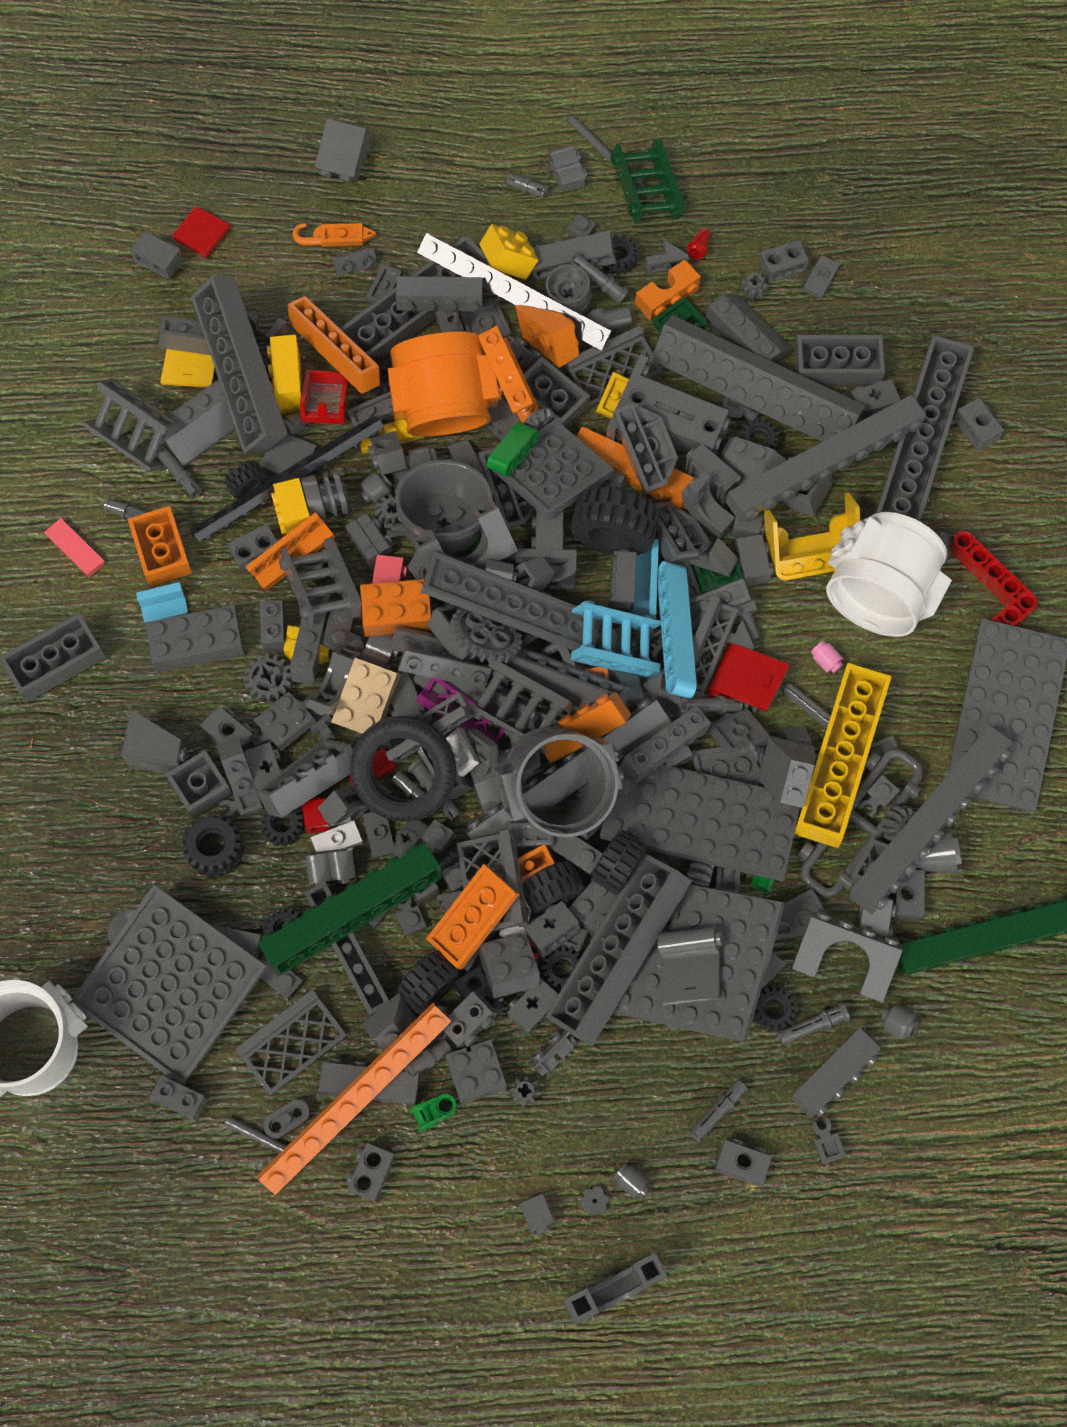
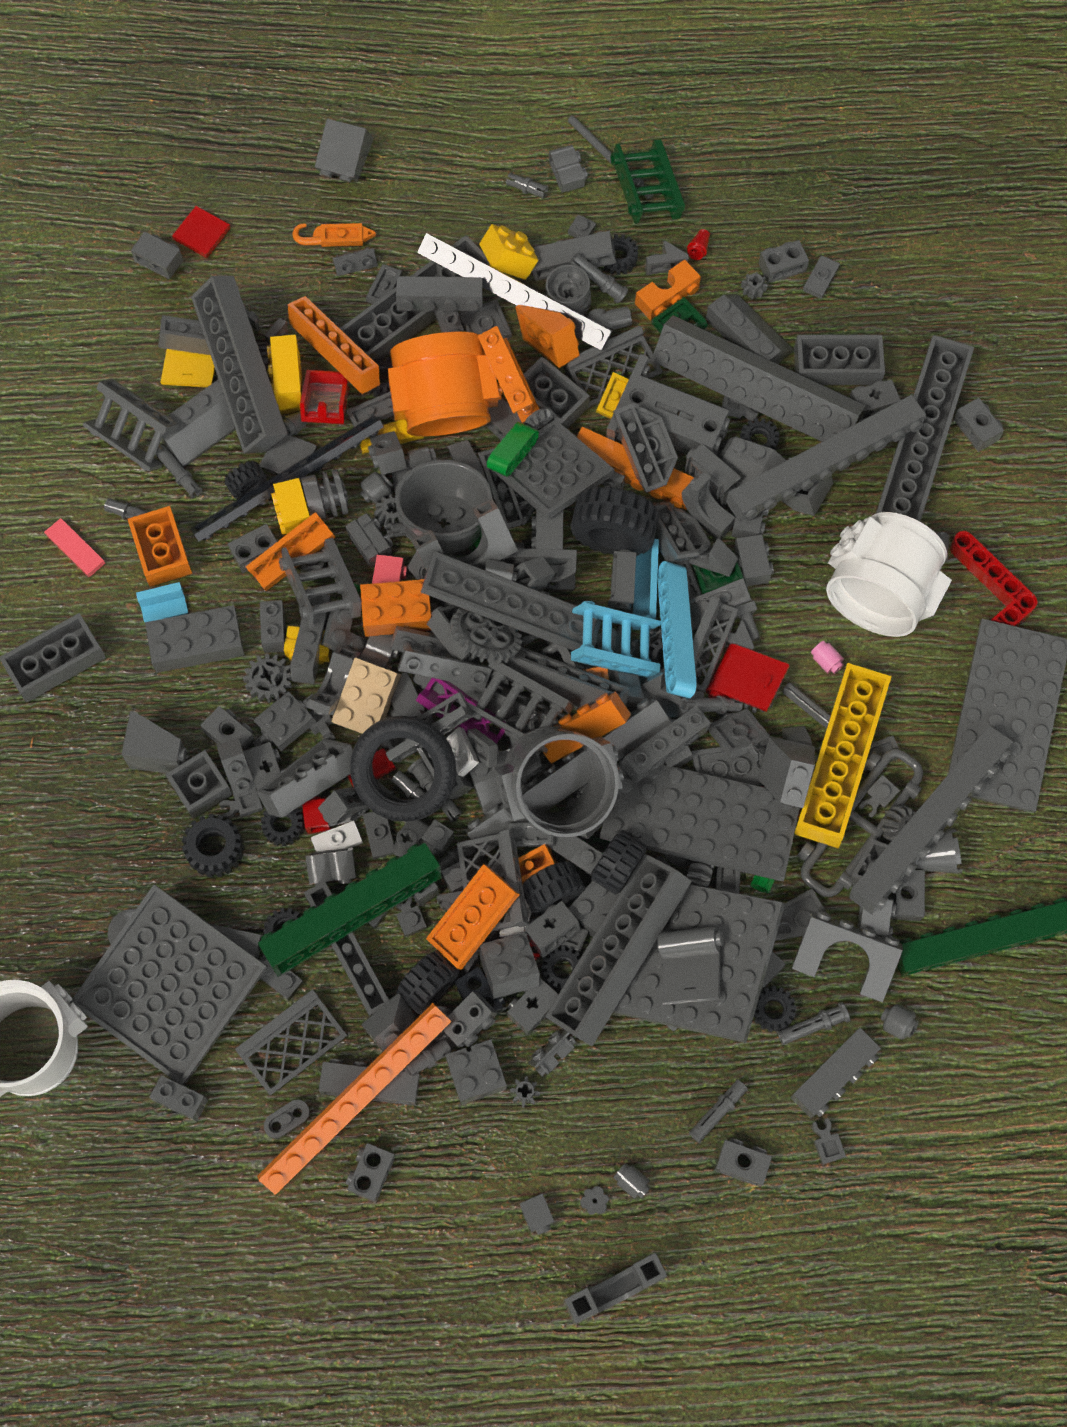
dark grey piece [225,1116,287,1153] -> none
green piece [409,1094,458,1133] -> none
dark grey hinge [508,336,543,370] -> none
yellow windscreen [764,493,860,580] -> none

